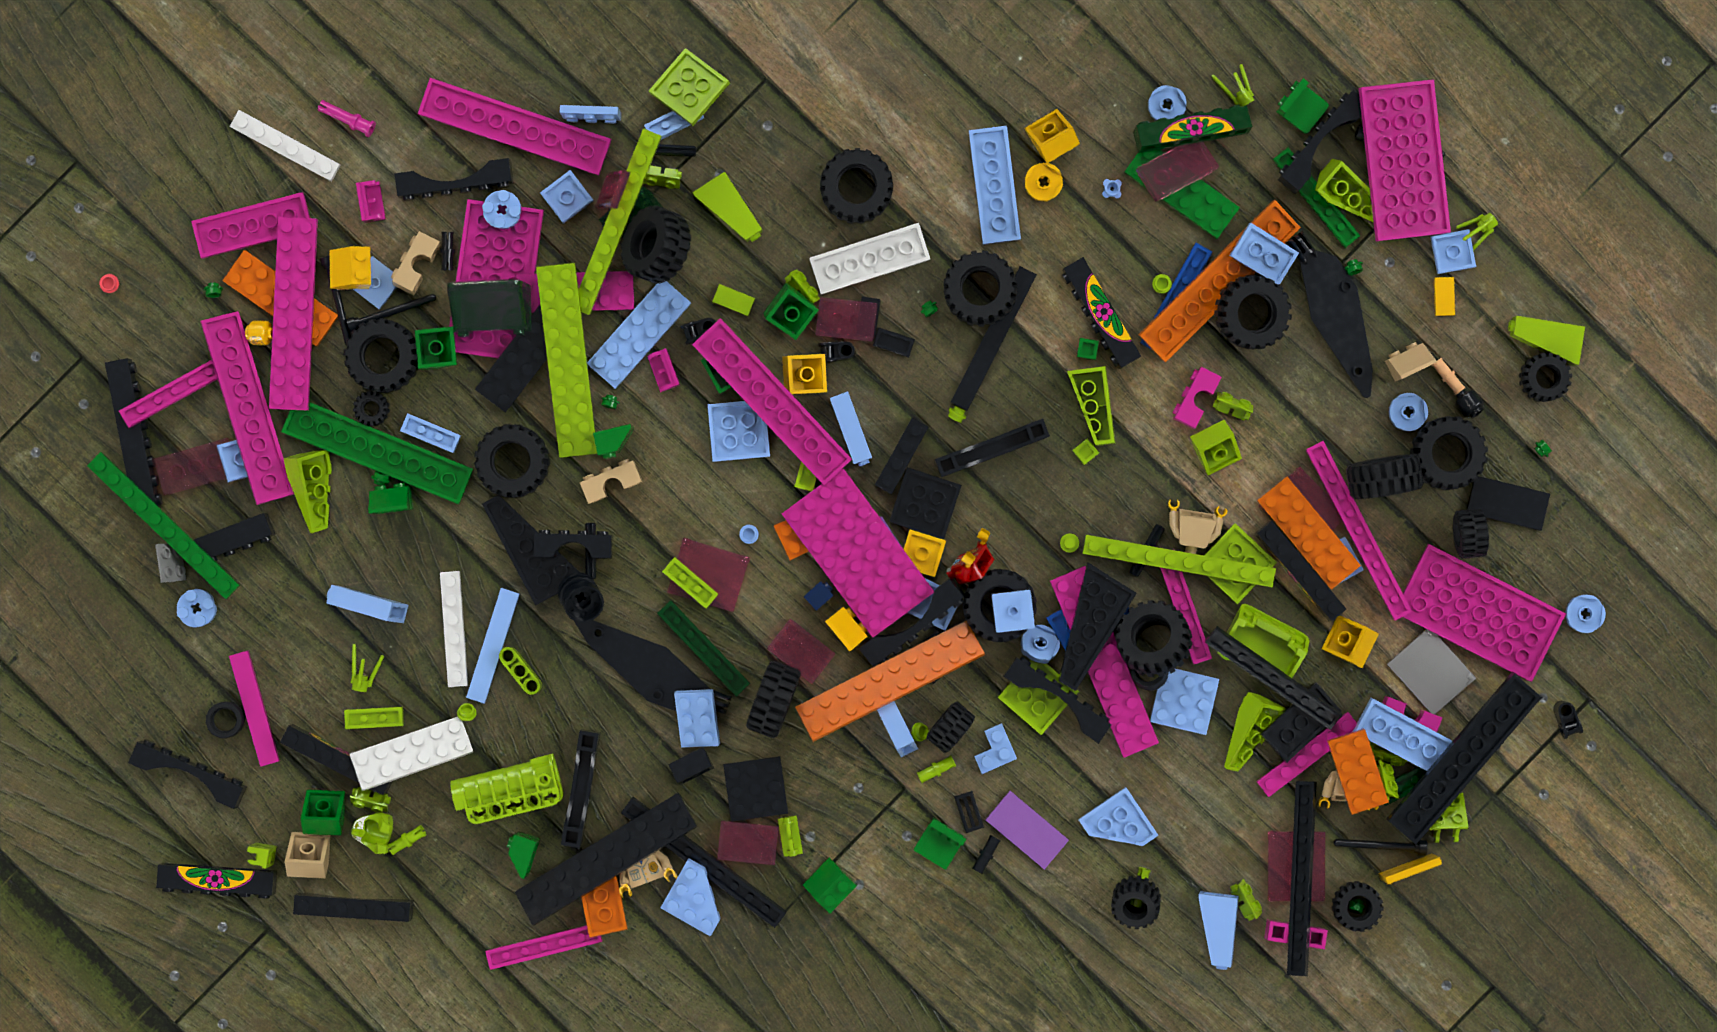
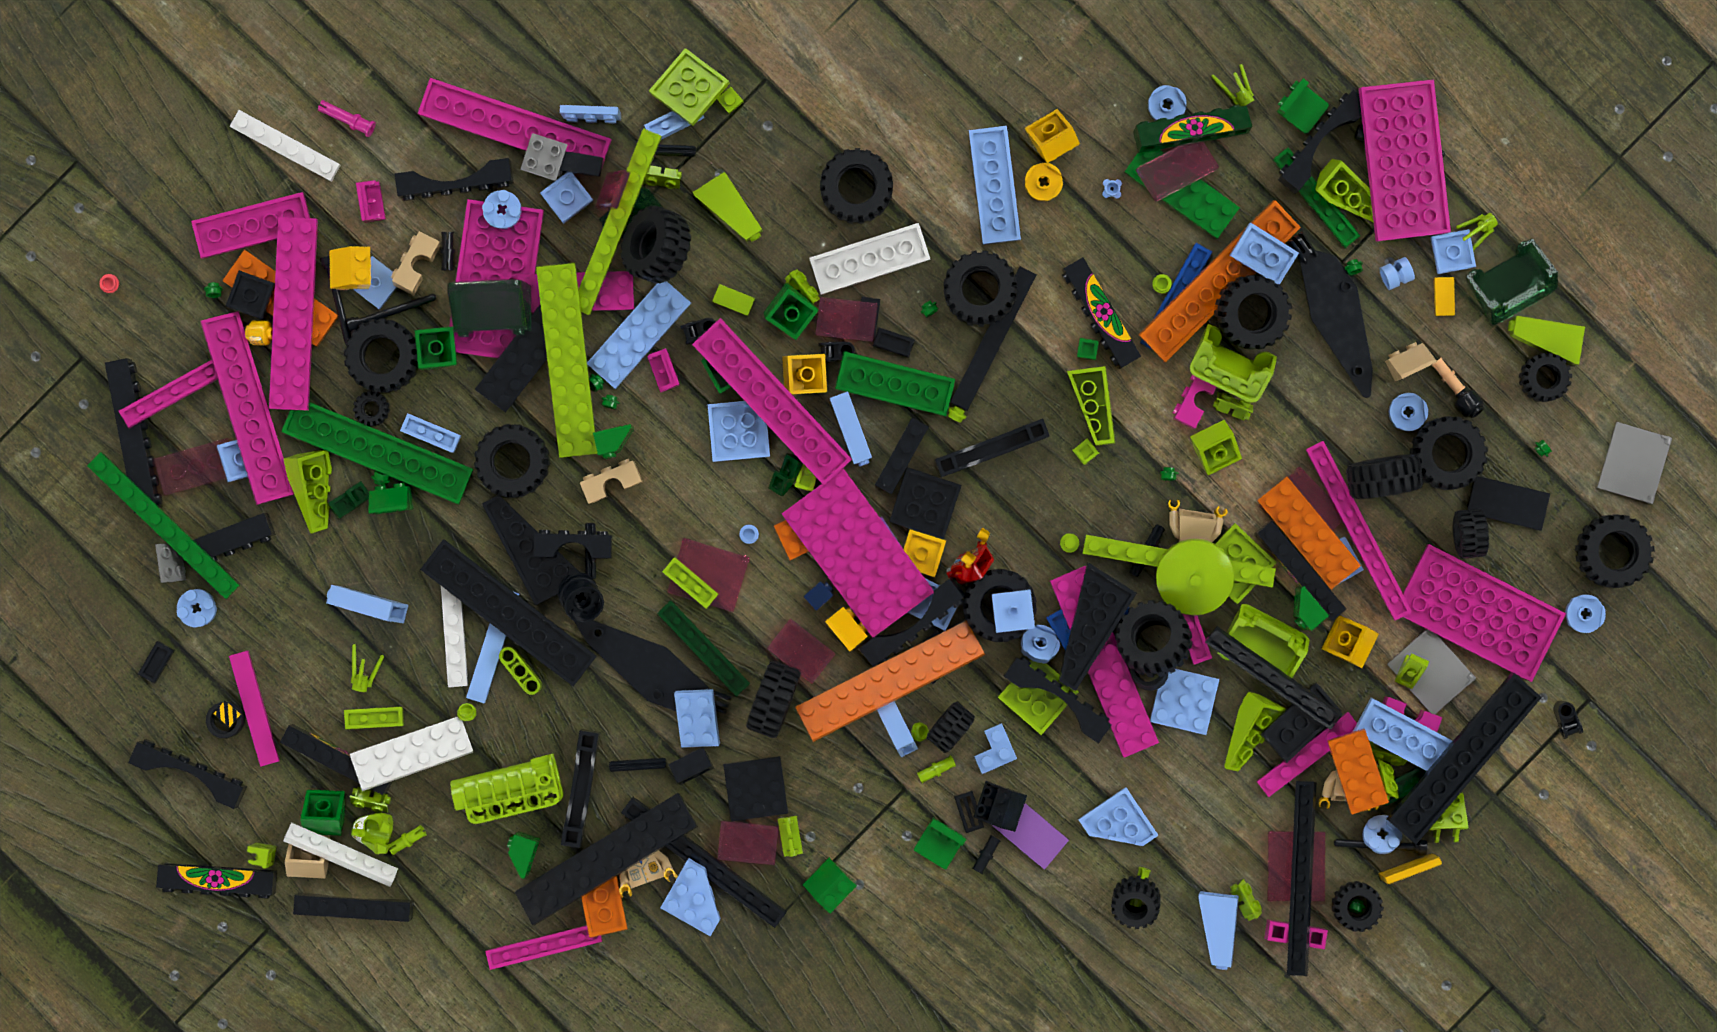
none -> black tile [138,641,175,684]
none -> sticker [214,701,241,727]
none -> black tile [226,270,275,320]
none -> white plate [283,823,398,887]
none -> dark green slope [328,481,369,520]
none -> black plate [420,539,597,687]
none -> light grey hinge [520,133,568,181]
none -> black slope [560,152,603,177]
none -> green plate [589,374,604,392]
none -> black axle [609,758,666,772]
none -> lime plate [717,87,744,114]
none -> dark green slope [768,454,803,496]
none -> green plate [835,351,955,416]
none -> black slope [974,781,1027,832]
none -> lime dish [1156,539,1234,615]
none -> green plate [1160,467,1179,481]
none -> lime windscreen [1190,324,1277,402]
none -> green slope [1293,586,1329,631]
none -> light blue plate [1362,815,1402,854]
none -> light blue wheel [1379,257,1415,290]
none -> lime slope [1394,653,1429,689]
none -> clear green windscreen [1466,238,1558,325]
none -> black tyre [1575,514,1655,588]
none -> light grey piece [1597,422,1672,504]

